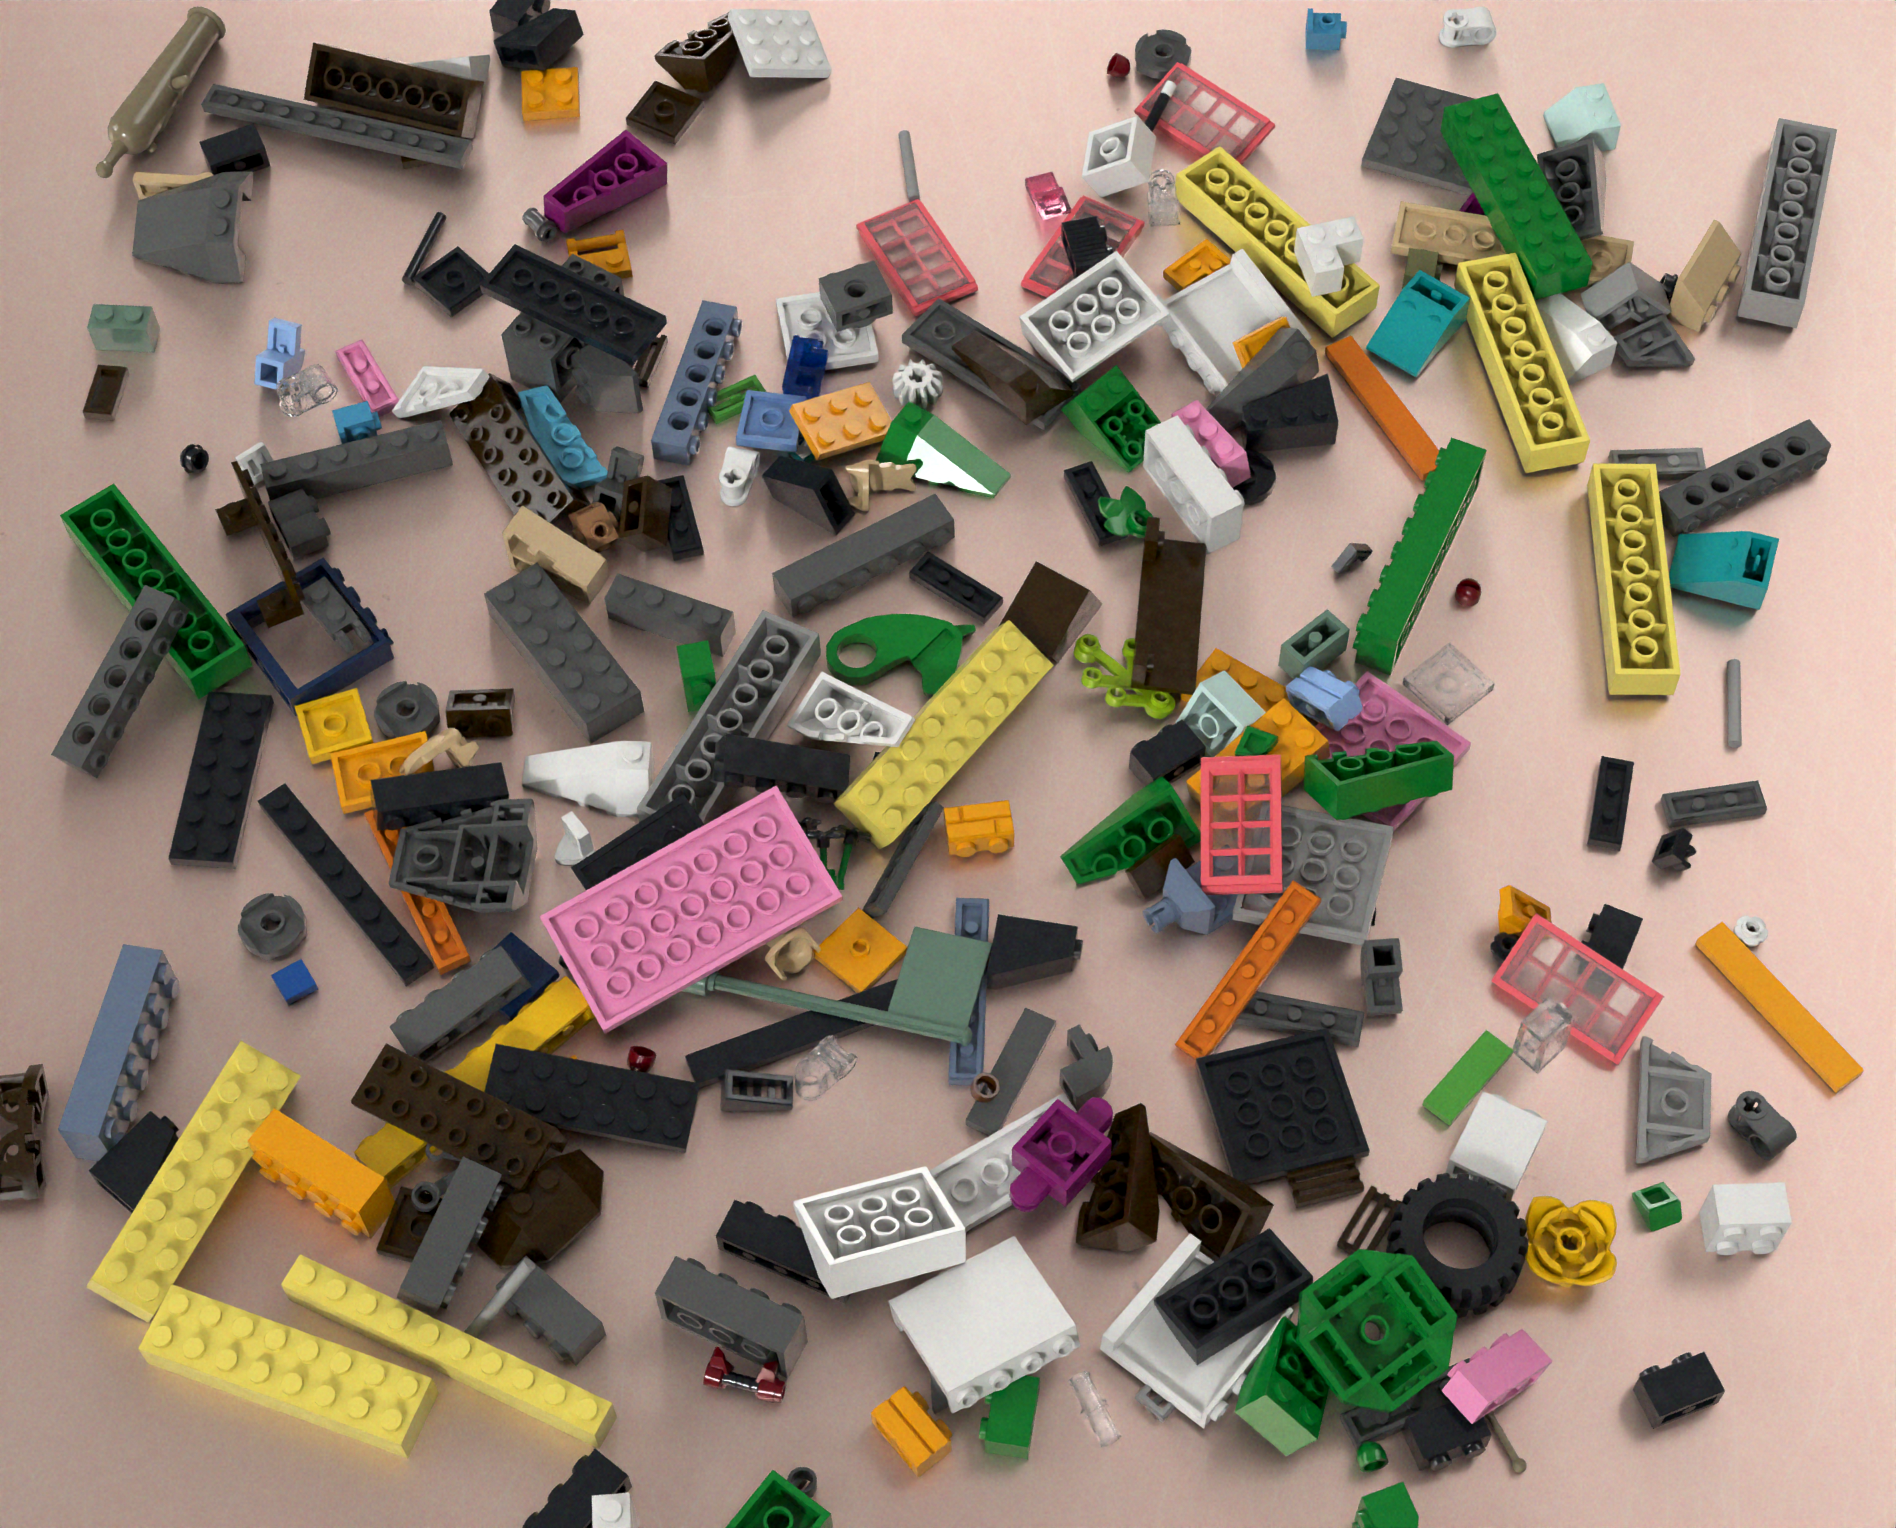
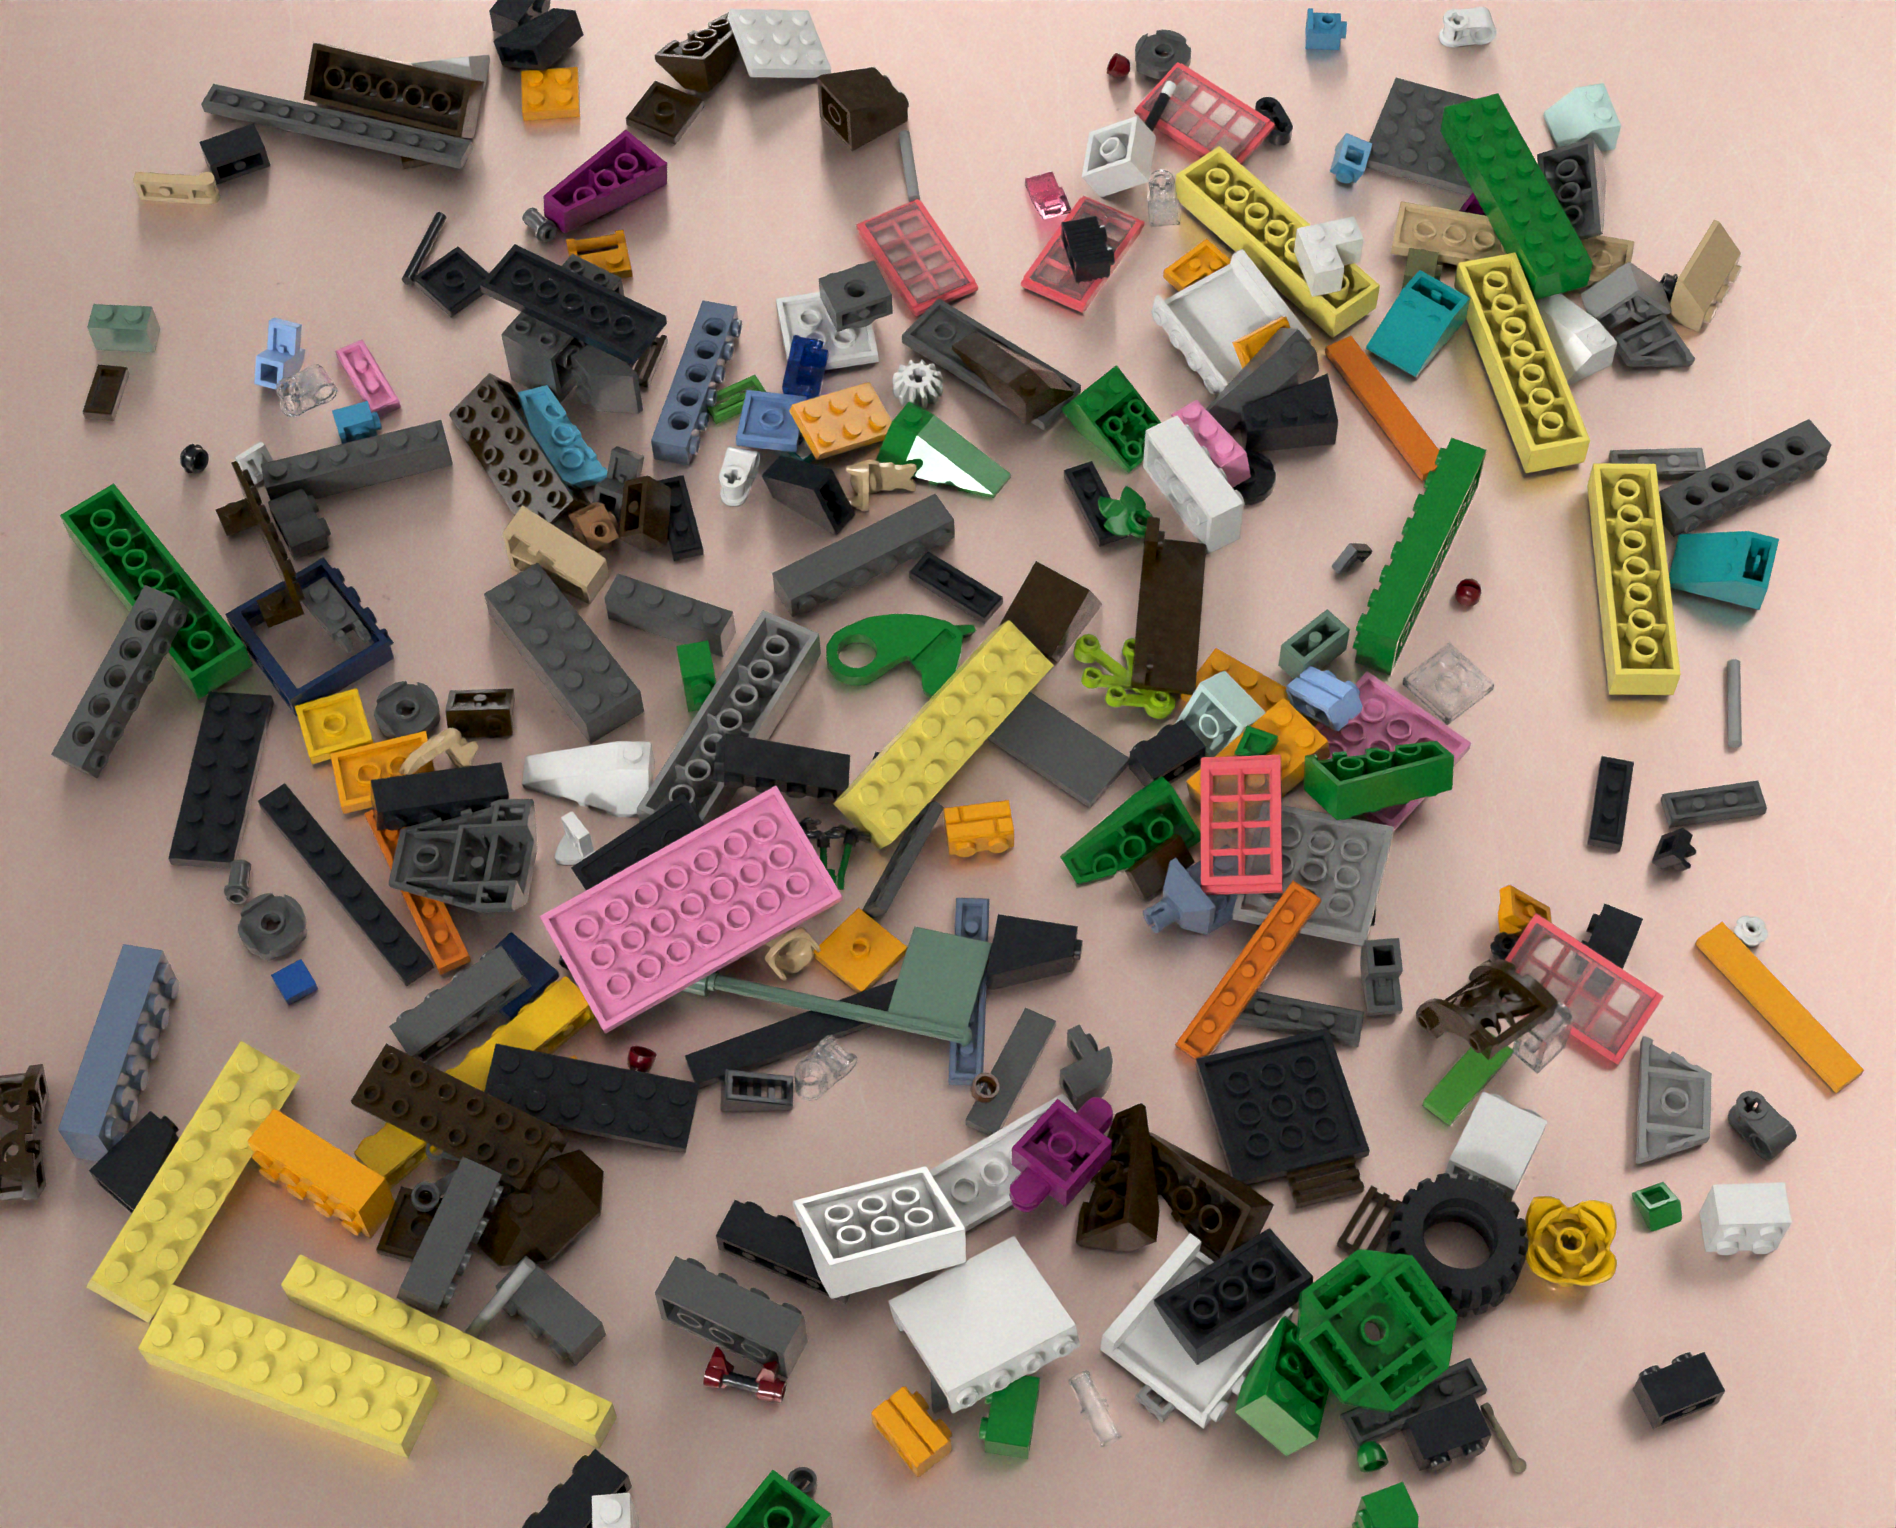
dark tan piece [96,7,226,178] -> none
dark grey wedge [132,171,254,284] -> none
white wing [392,366,489,419] -> none
white wedge [787,671,915,747] -> none
white slope [1019,251,1170,383] -> none
bright pink brick [1442,1329,1552,1424] -> none
light grey brick [1737,118,1837,328] -> none
none -> dark grey pin [224,859,251,904]
none -> dark brown slope [817,67,909,151]
none -> dark grey tile [988,692,1130,808]
none -> black beam [1255,97,1293,146]
none -> dark azure brick [1330,133,1372,184]
none -> dark brown fence [1416,959,1558,1060]

